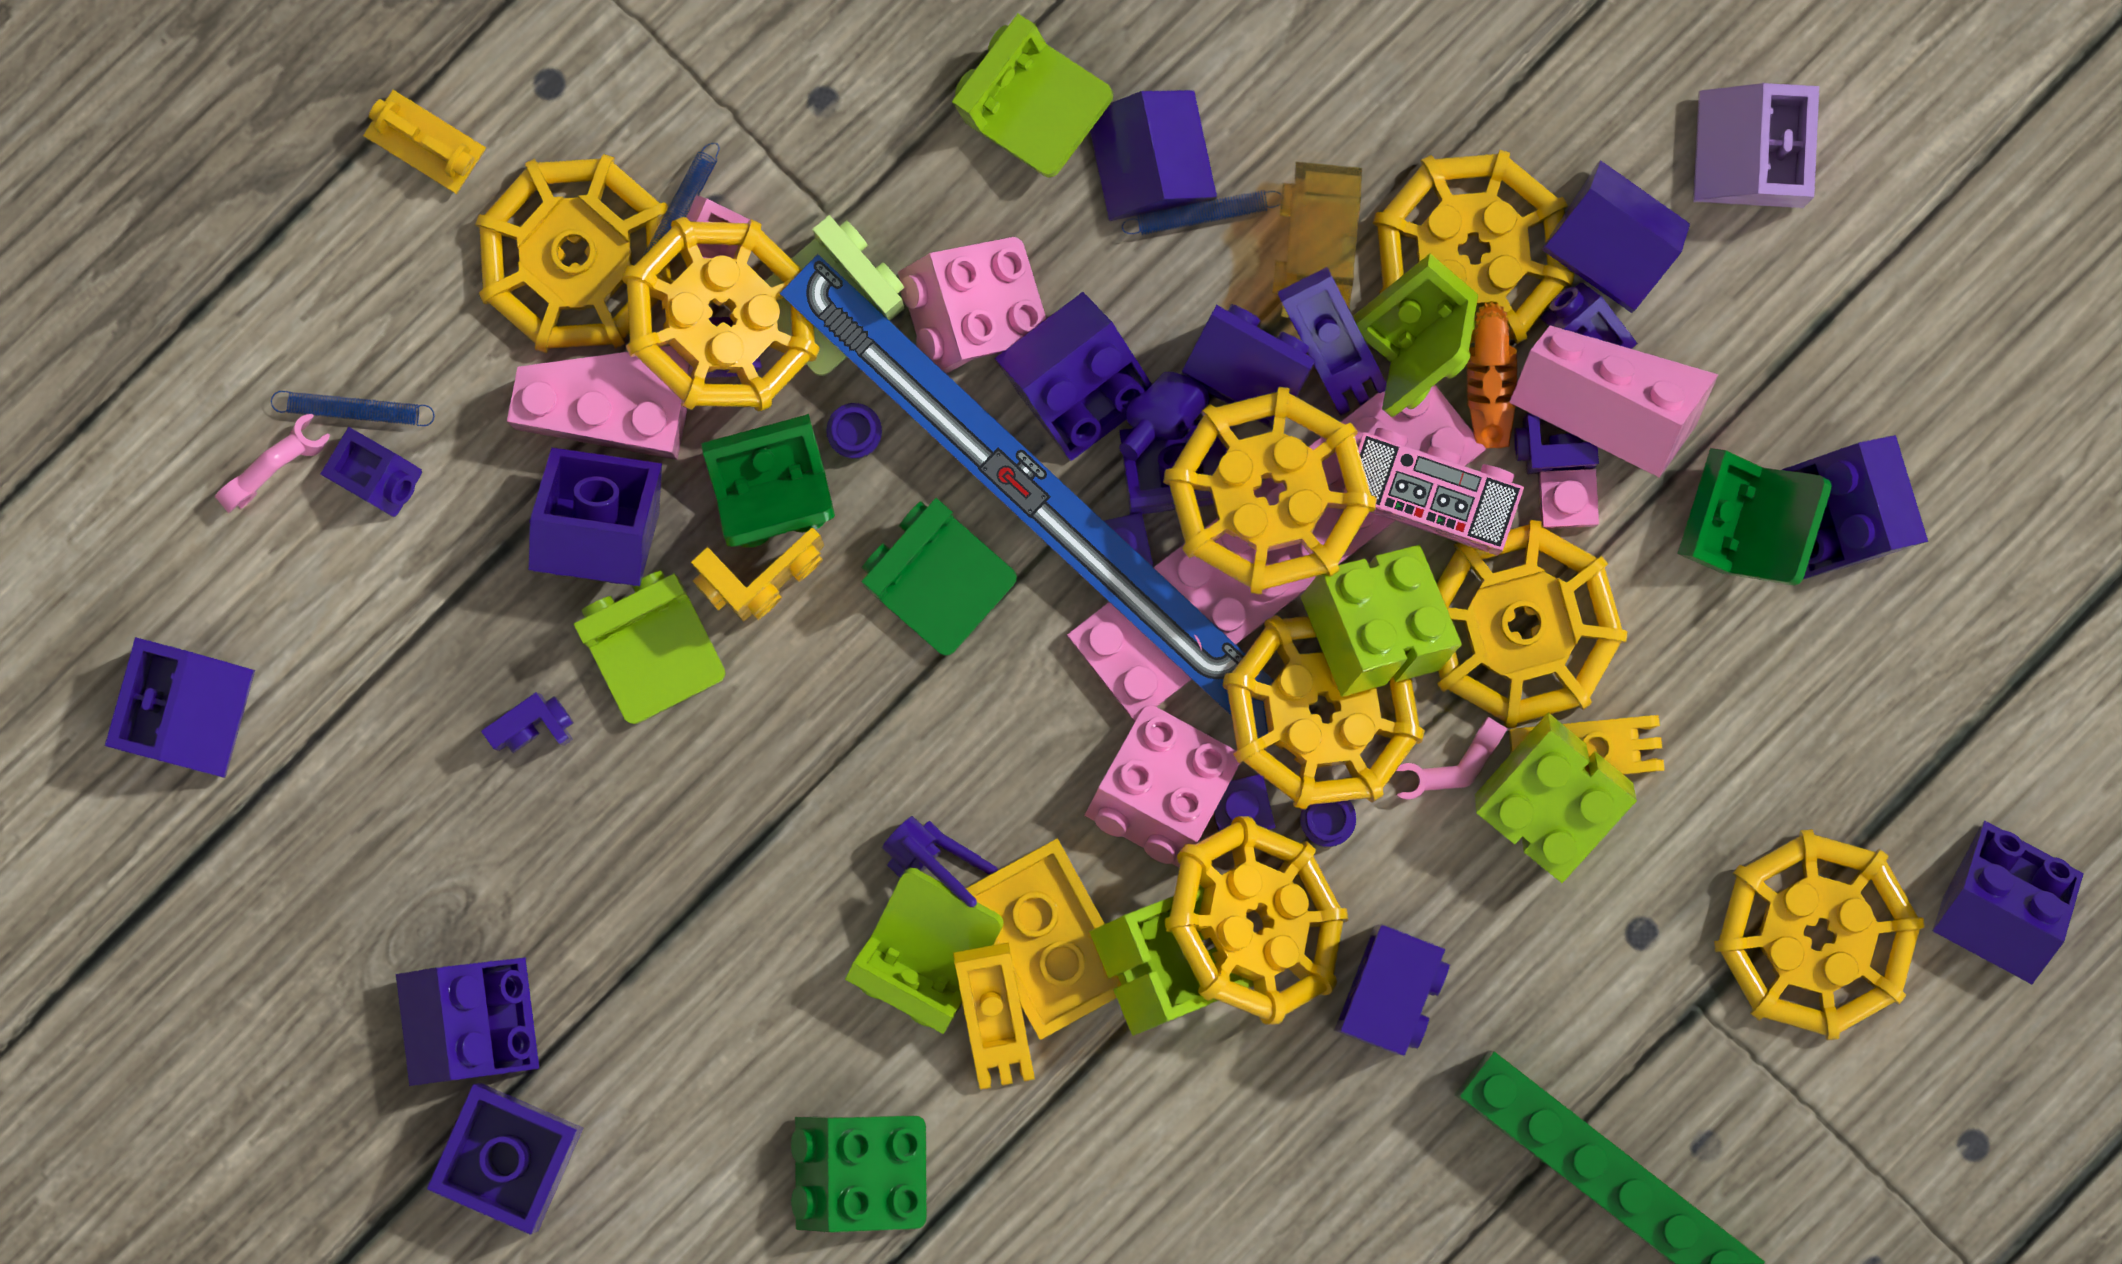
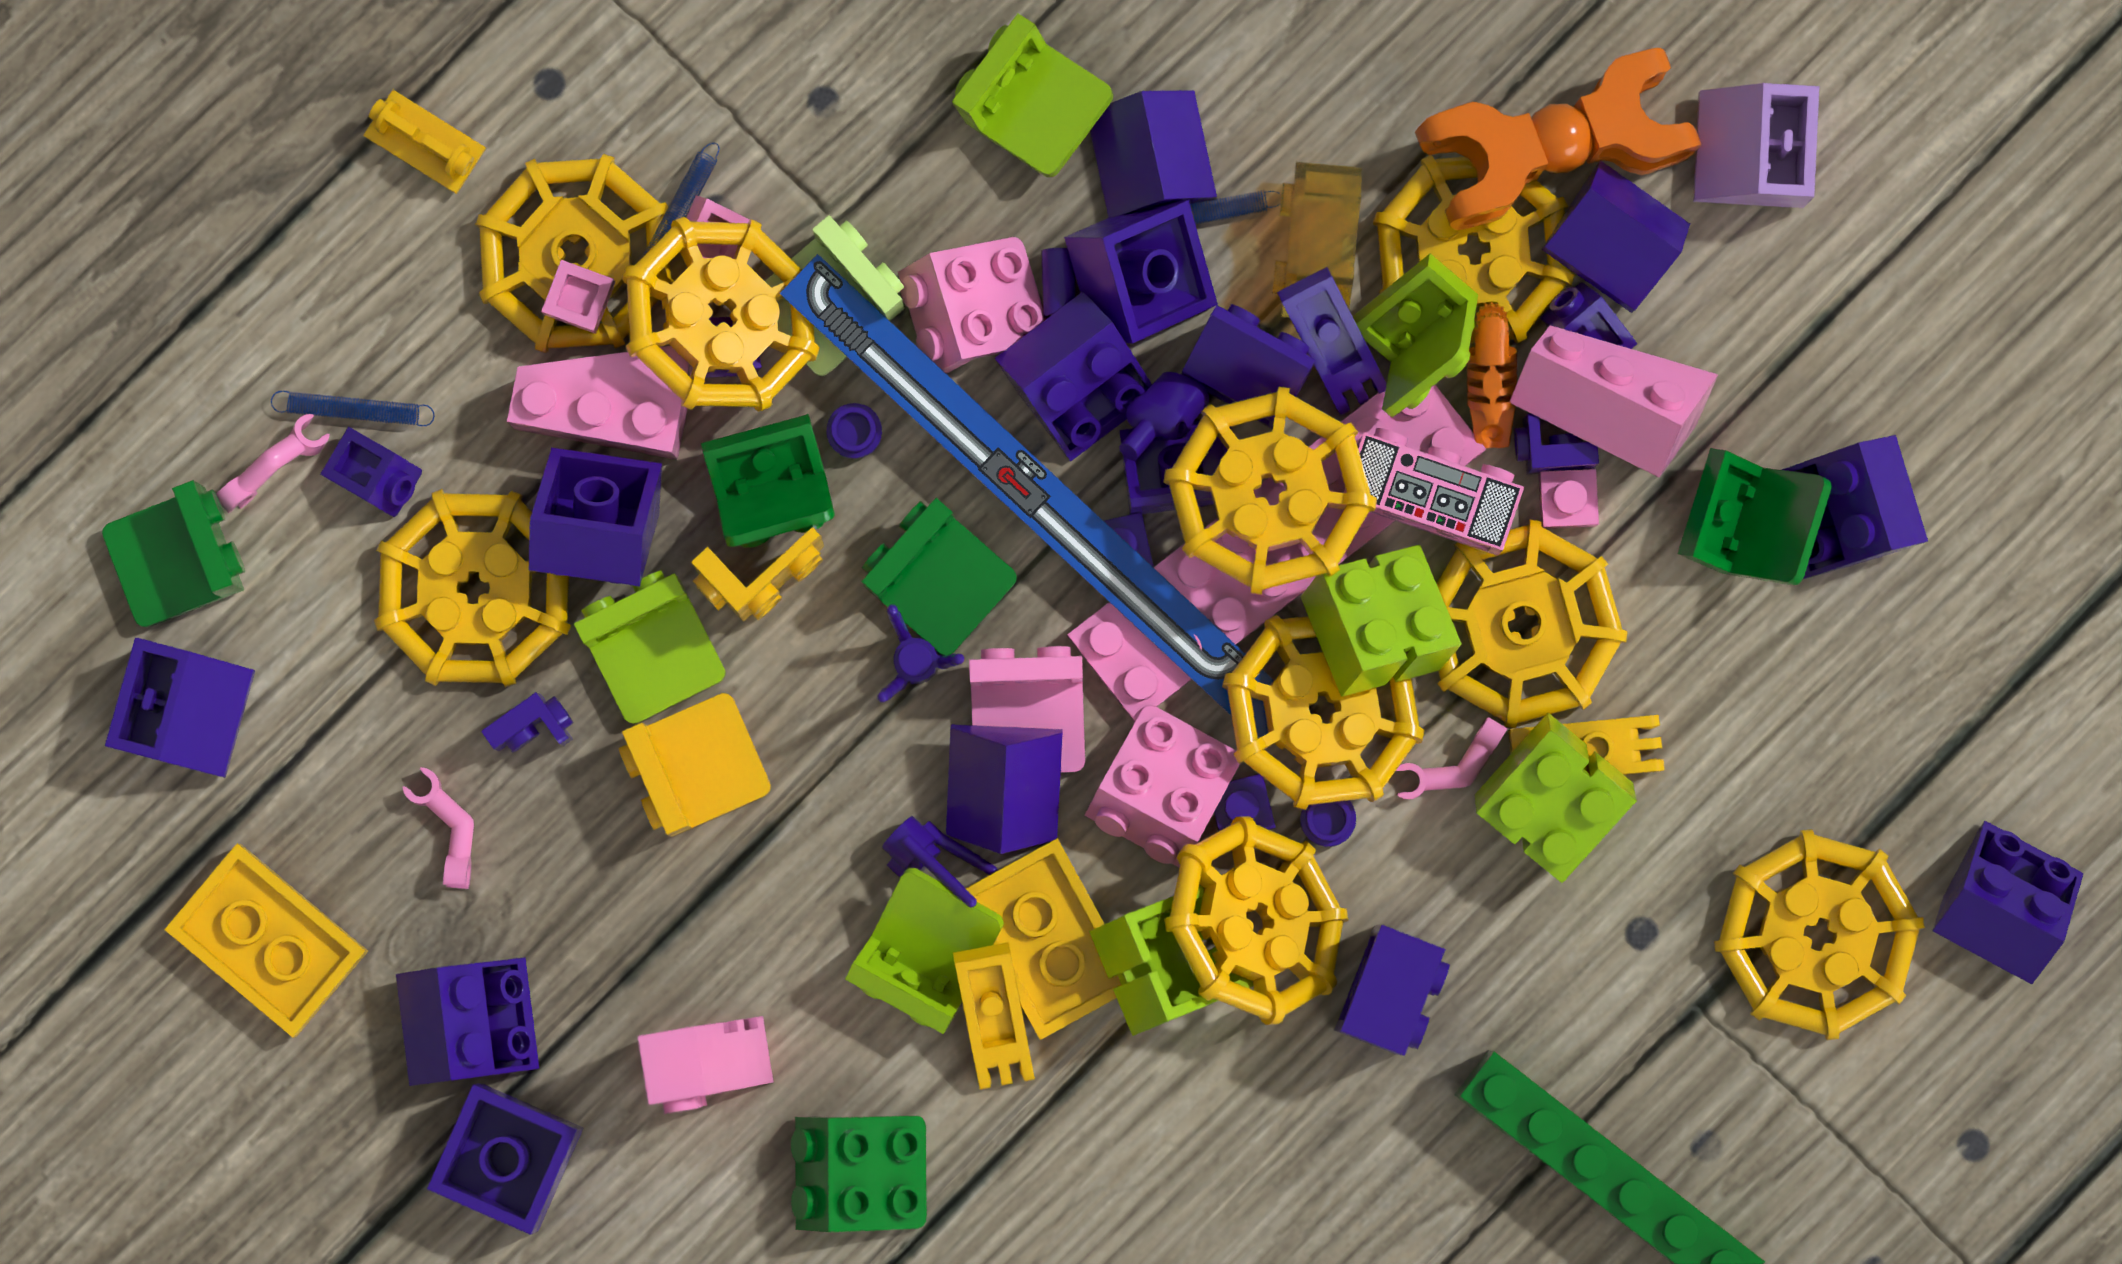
none -> green bracket [102,480,245,628]
none -> yellow plate [164,843,368,1038]
none -> yellow plate [374,489,572,688]
none -> bright pink arm [403,768,474,889]
none -> bright pink plate [541,260,616,334]
none -> yellow bracket [618,693,771,837]
none -> bright pink wedge [638,1016,774,1114]
none -> dark purple plant [877,605,964,703]
none -> dark purple slope [946,724,1063,854]
none -> bright pink bracket [969,646,1085,773]
none -> dark purple piece [1041,248,1076,318]
none -> dark purple slope [1064,200,1218,344]
none -> orange piece [1415,48,1702,230]

